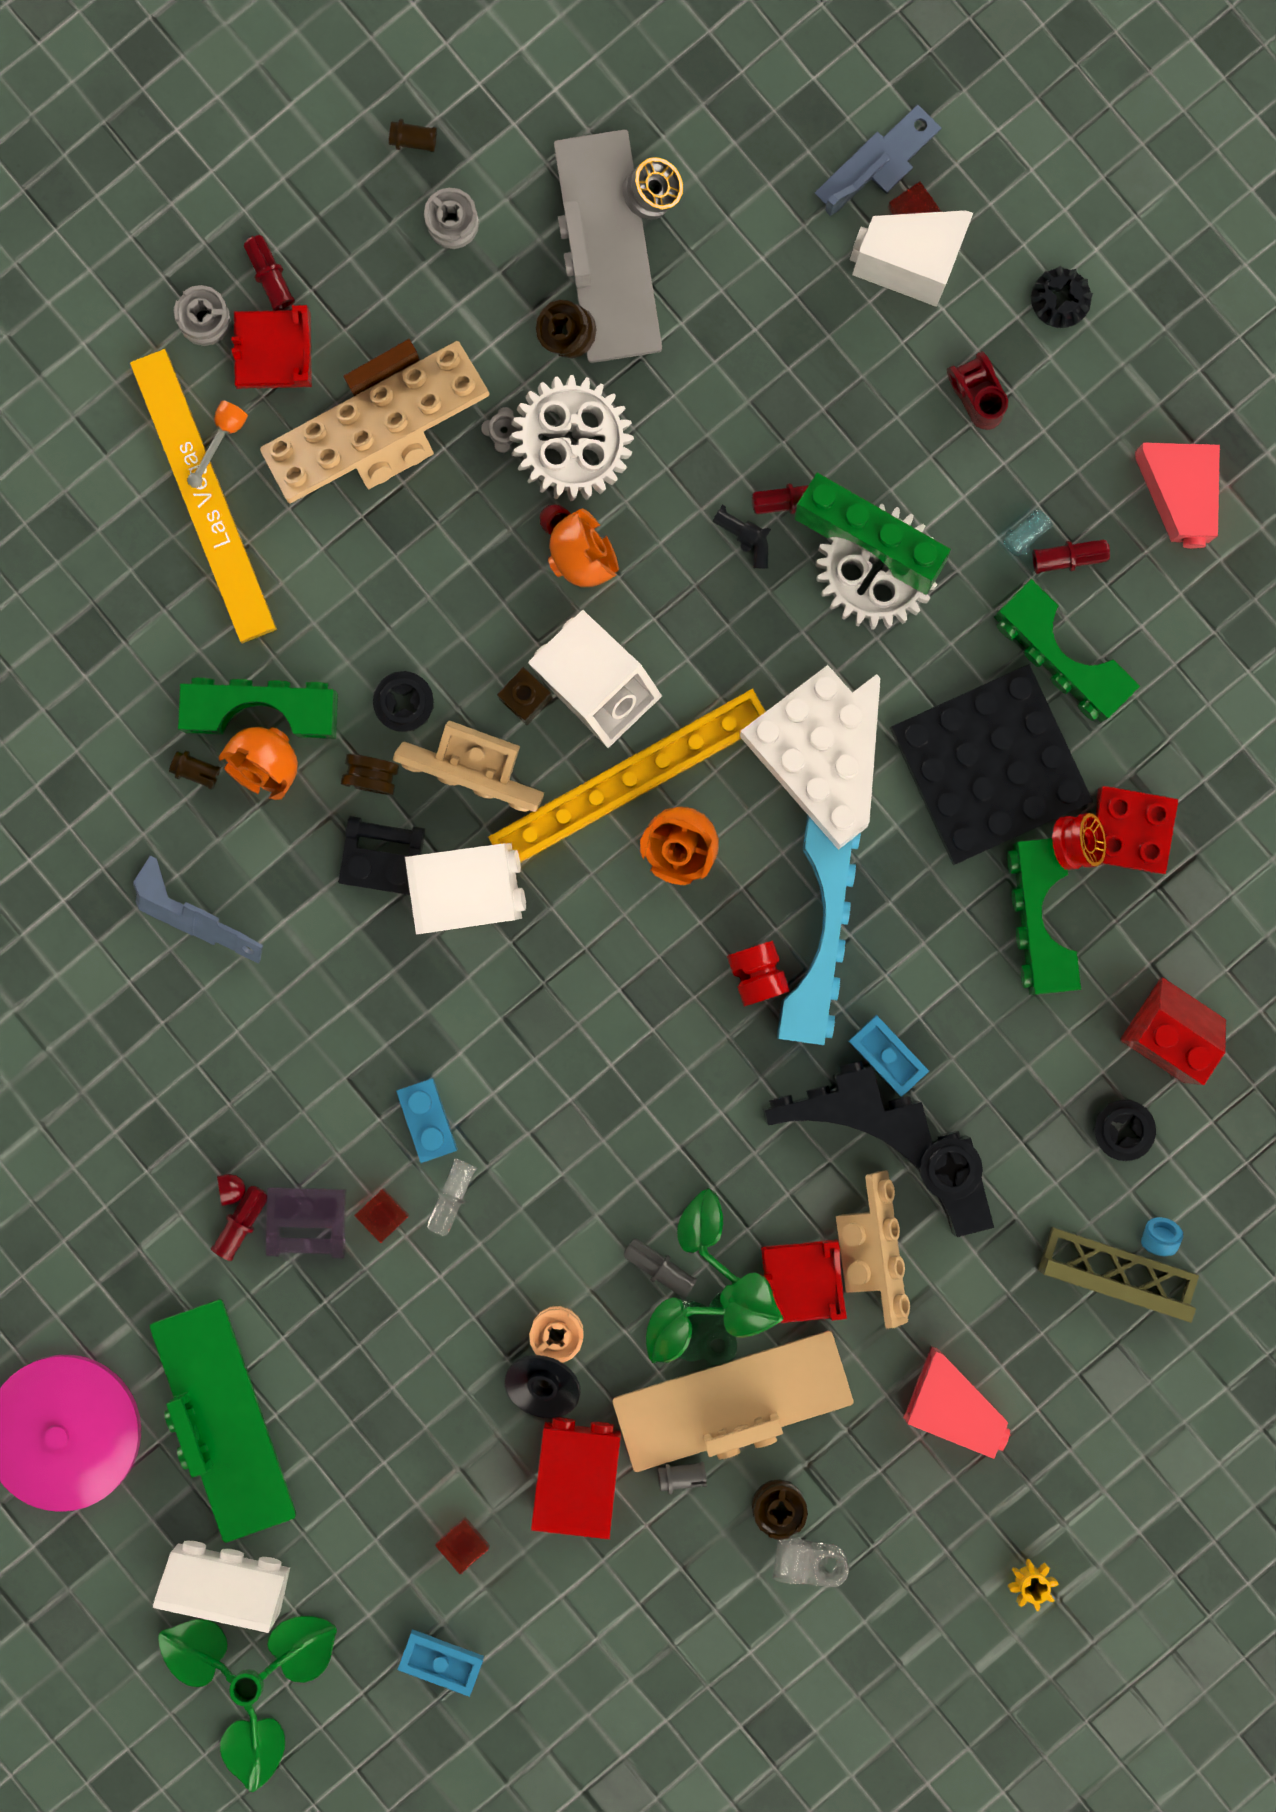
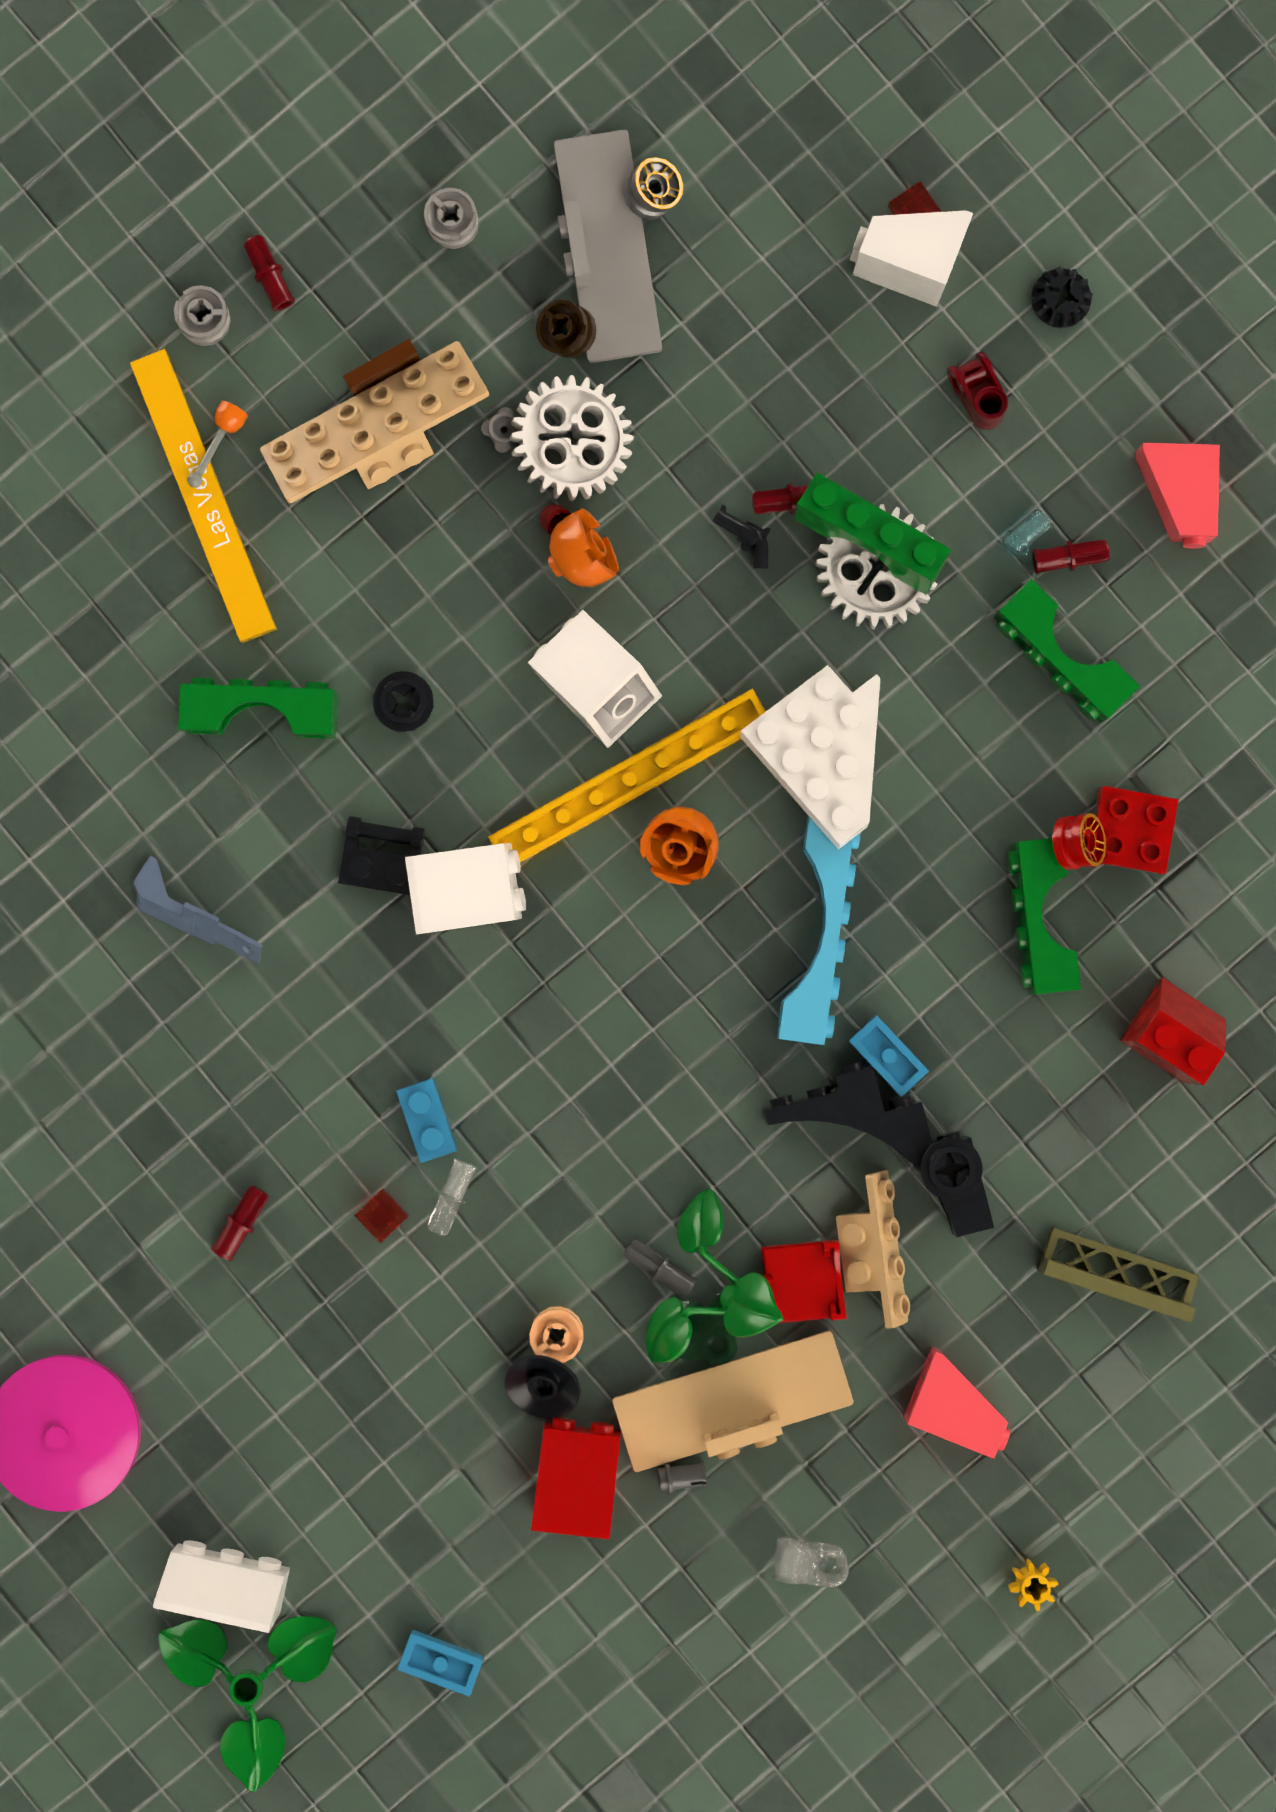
green bracket [150,1299,297,1543] -> none
dark brown pin [169,751,221,790] -> none
dark red hinge [217,1174,245,1206] -> none
orange cylinder [218,727,298,800] -> none
red piece [231,305,312,389] -> none
clear purple plate [266,1187,346,1258] -> none
dark brown wheel [341,754,399,795] -> none
dark brown pin [389,119,437,152] -> none
tan bracket [393,720,545,812] -> none
clear red plate [435,1517,490,1574] -> none
dark brown brick [497,667,553,726] -> none
red wheel [727,940,790,1007] -> none
dark brown wheel [752,1479,808,1540] -> none
sand blue piece [815,105,941,216] -> none
black plate [890,664,1093,865] -> none
black gear [1093,1099,1156,1161] -> none
dark azure tile [1141,1217,1183,1257] -> none

